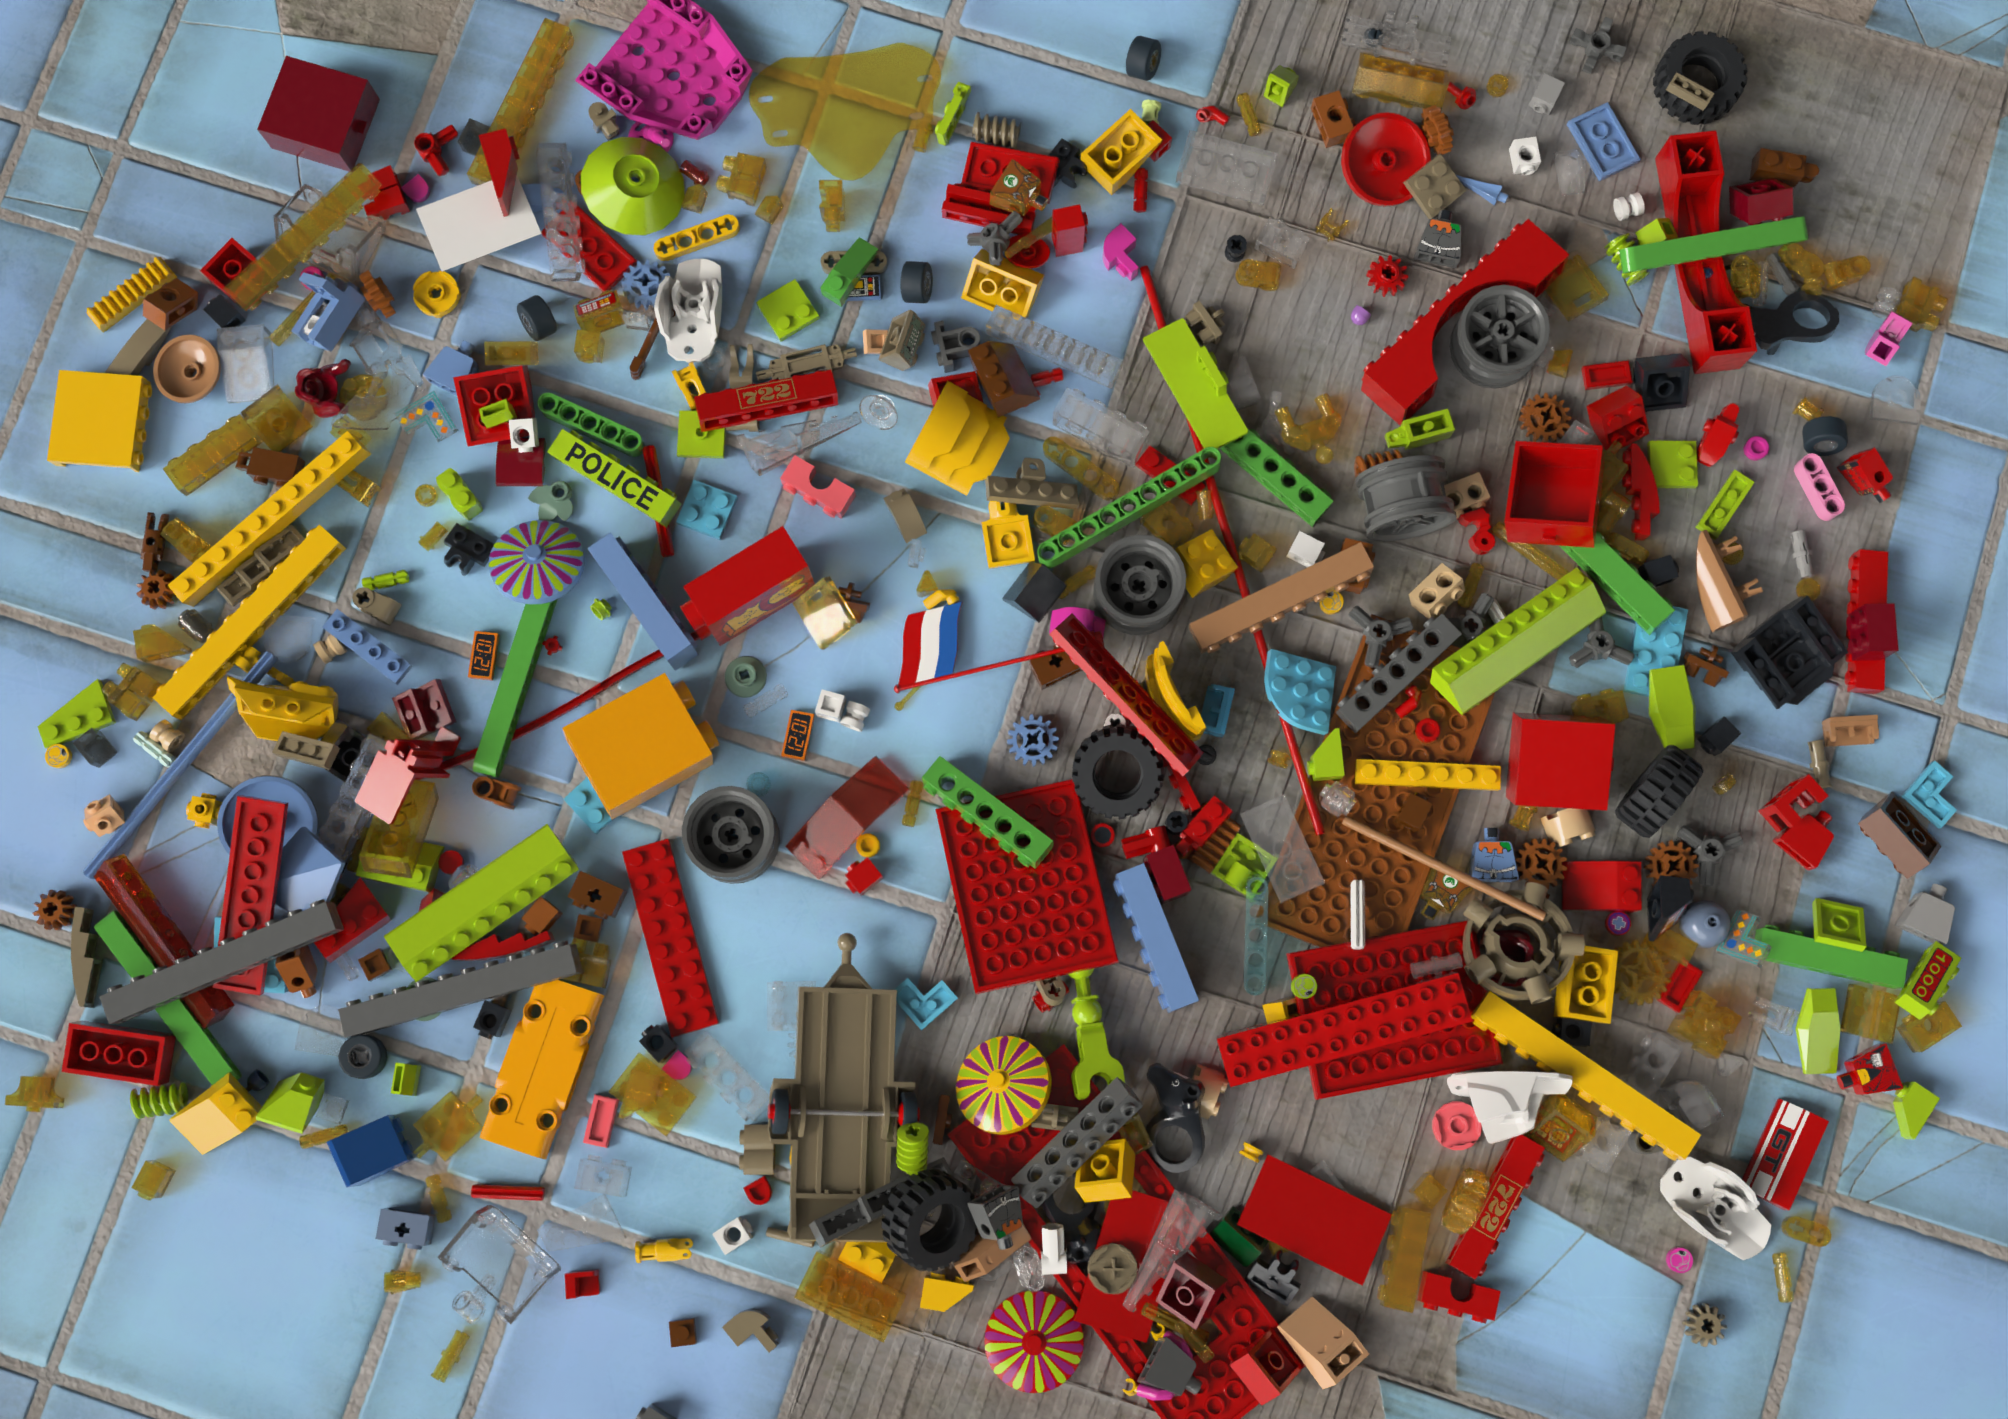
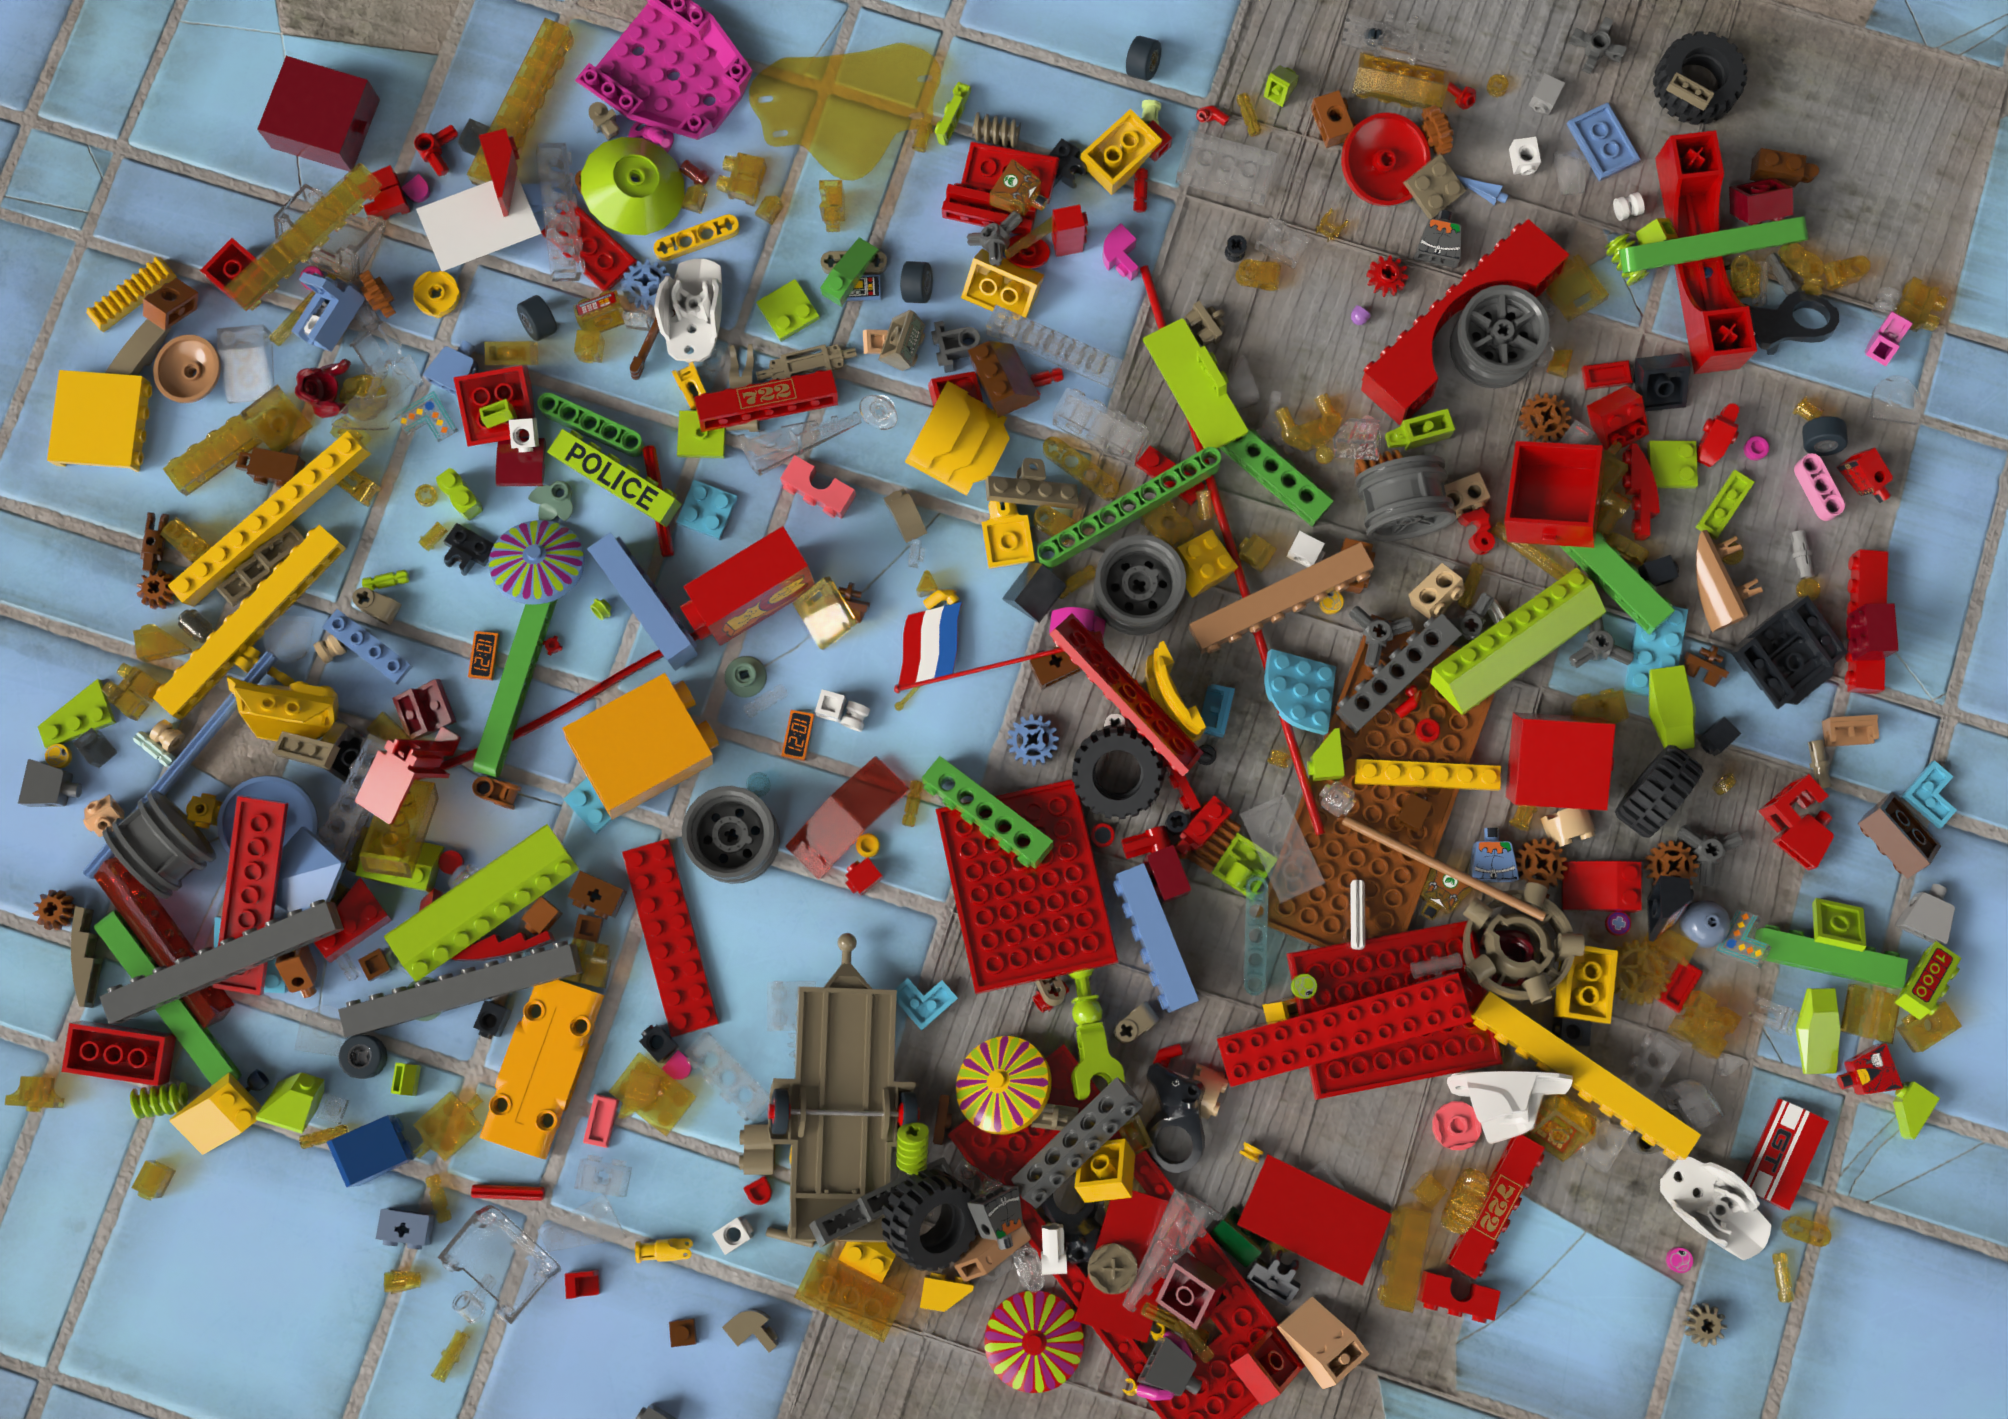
black brick [203,294,246,336] -> none
none -> dark grey torso [18,759,82,807]
none -> dark grey wheel [102,790,216,899]
none -> dark tan piece [1114,1001,1161,1044]
none -> red arm [1153,1043,1183,1068]
none -> clear torso [1333,415,1381,460]

